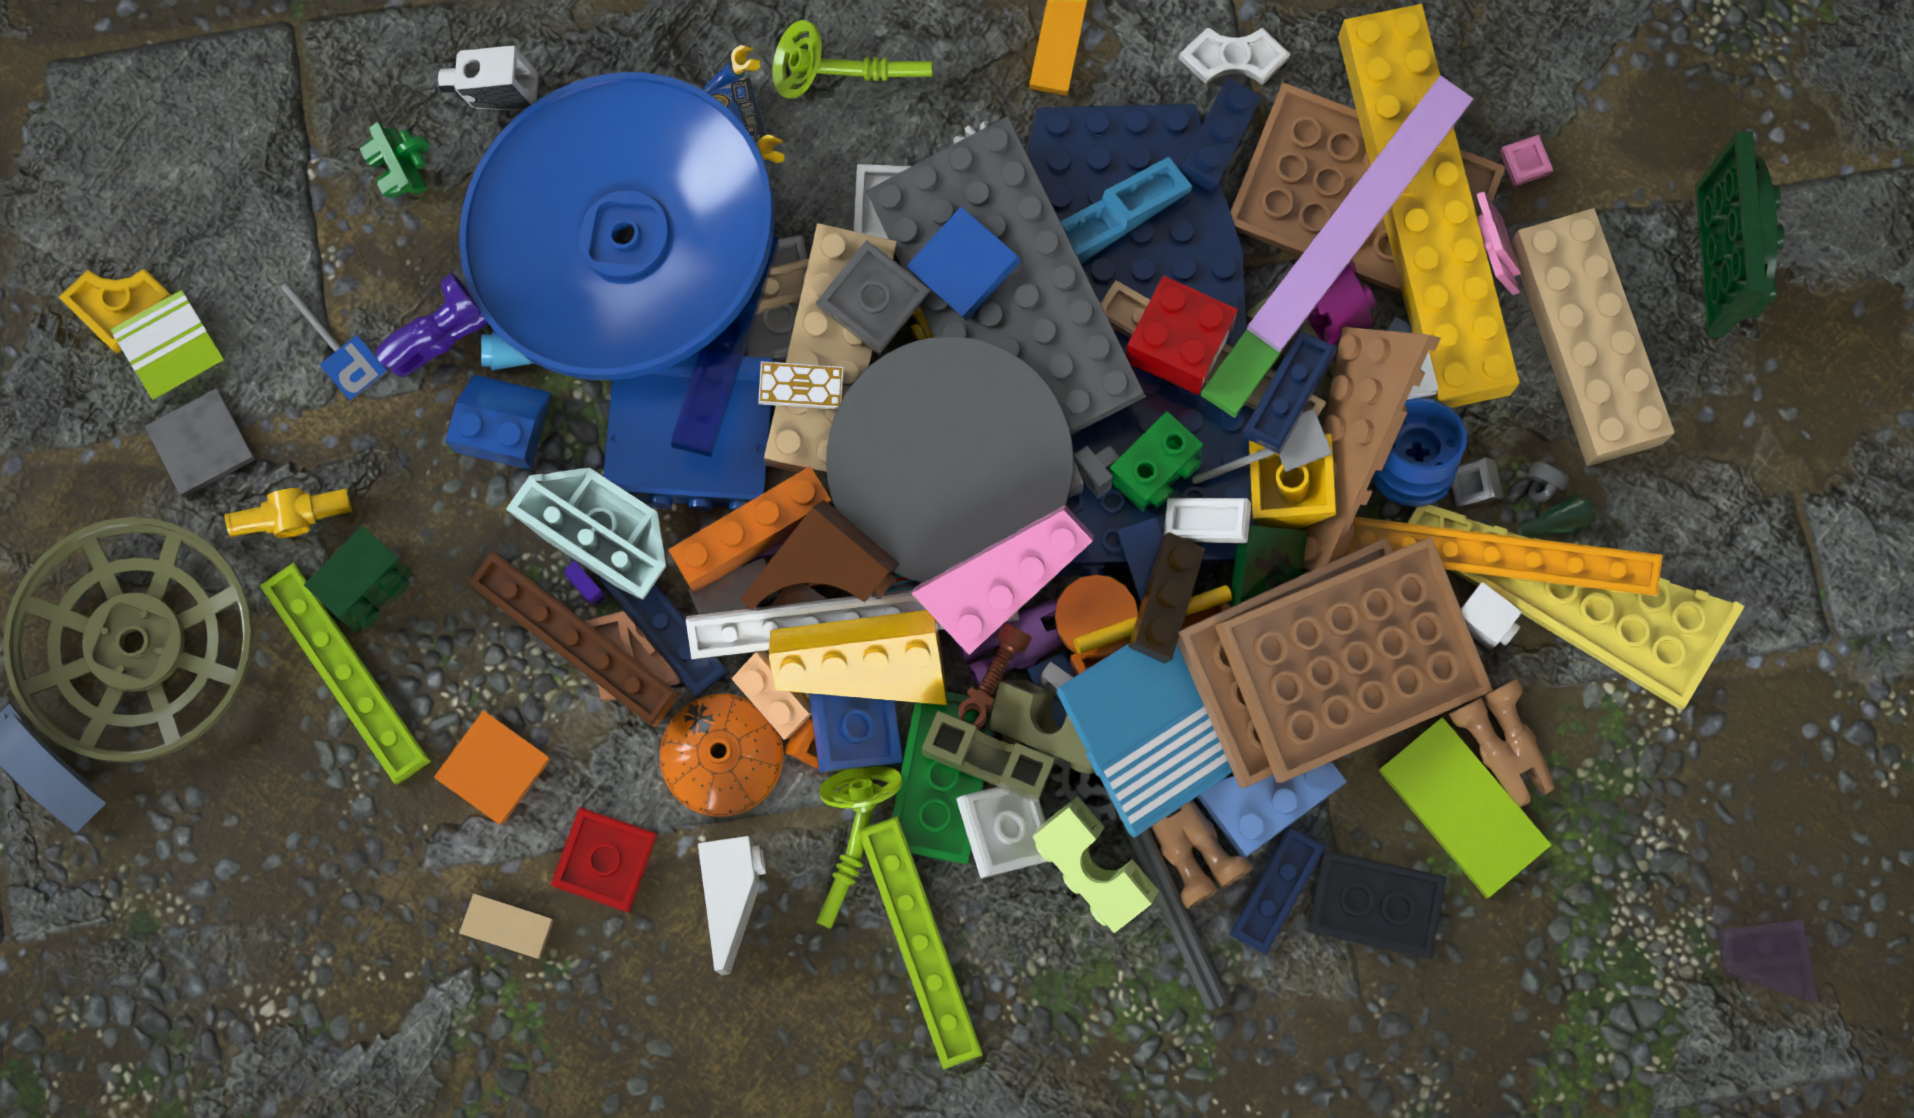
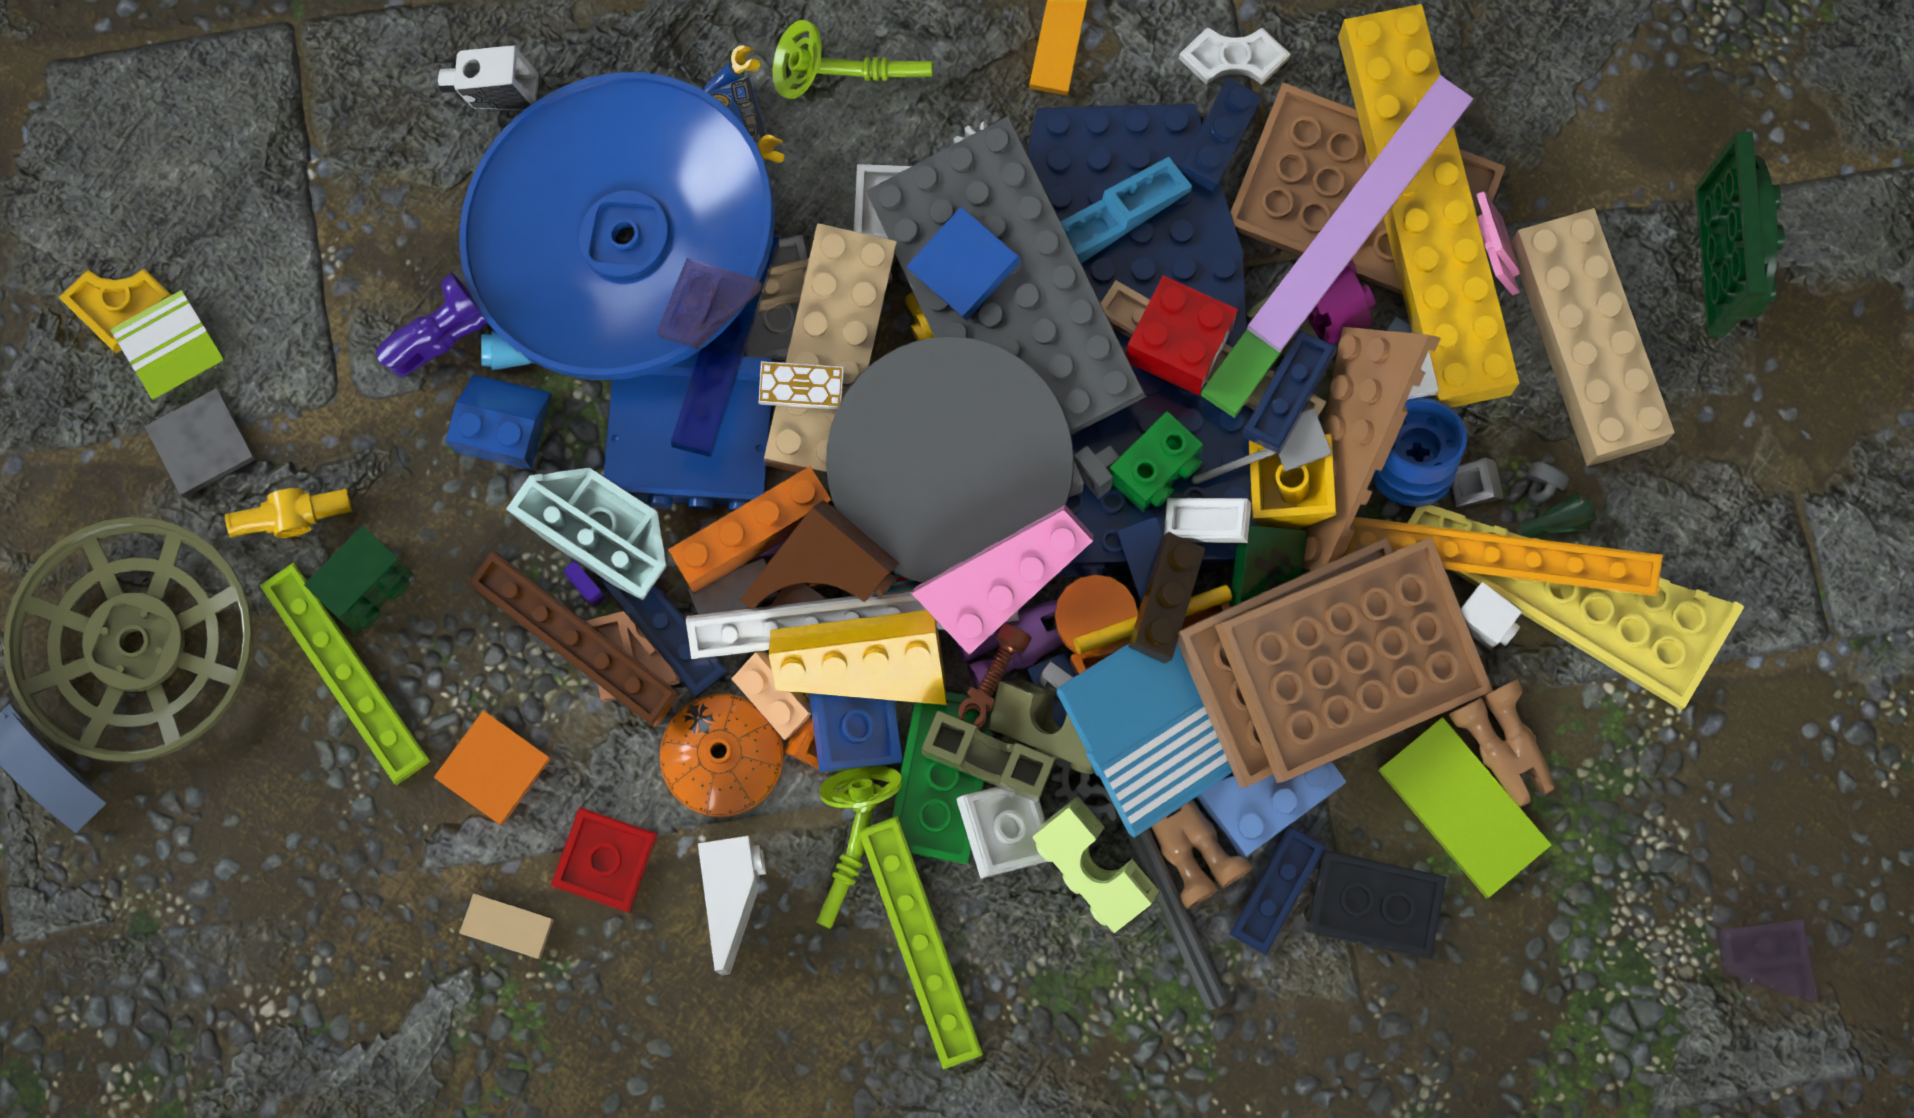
piece [282,284,388,402] -> none
green hips [359,122,430,199] -> none
flat silver tile [816,240,931,355] -> none
bright pink tile [1499,135,1553,187] -> none
none -> clear purple wing [656,258,762,349]

